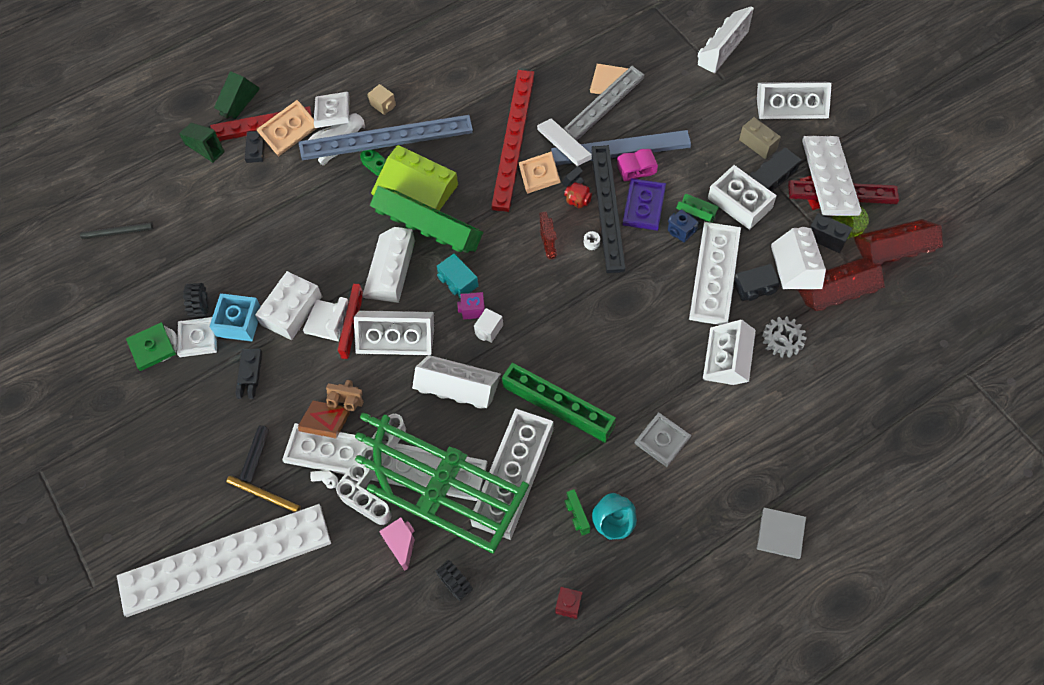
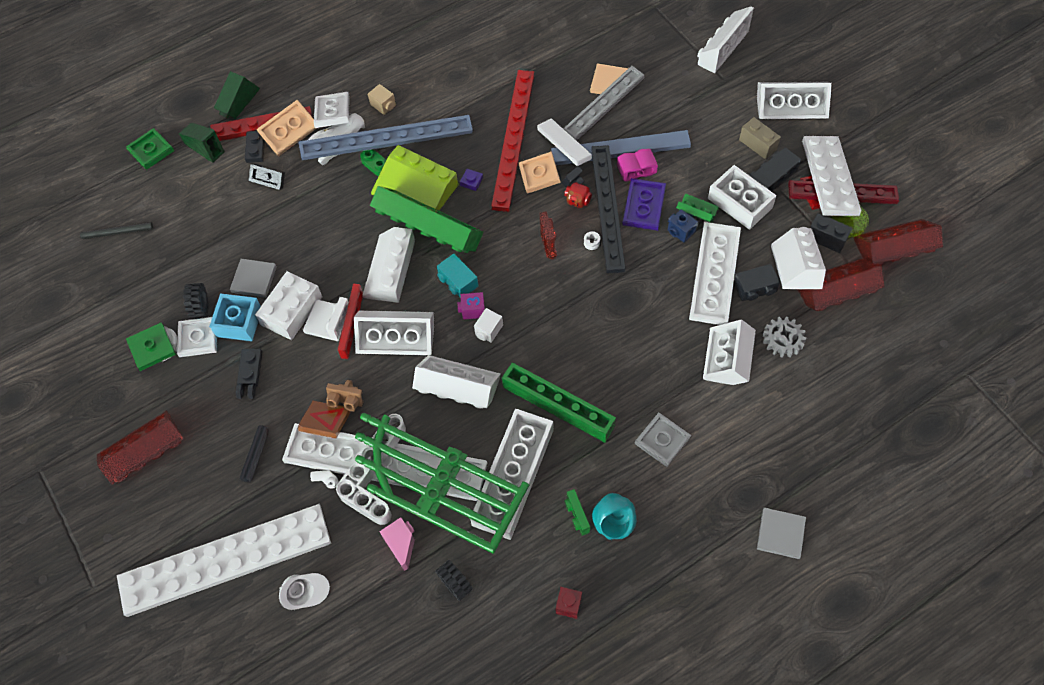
pearl gold bar [226,475,301,513] -> none
none -> clear red slope [97,410,183,484]
none -> green plate [126,128,174,170]
none -> light grey tile [230,259,277,298]
none -> plate [249,163,285,190]
none -> white piece [279,573,330,610]
none -> dark purple plate [460,169,483,191]

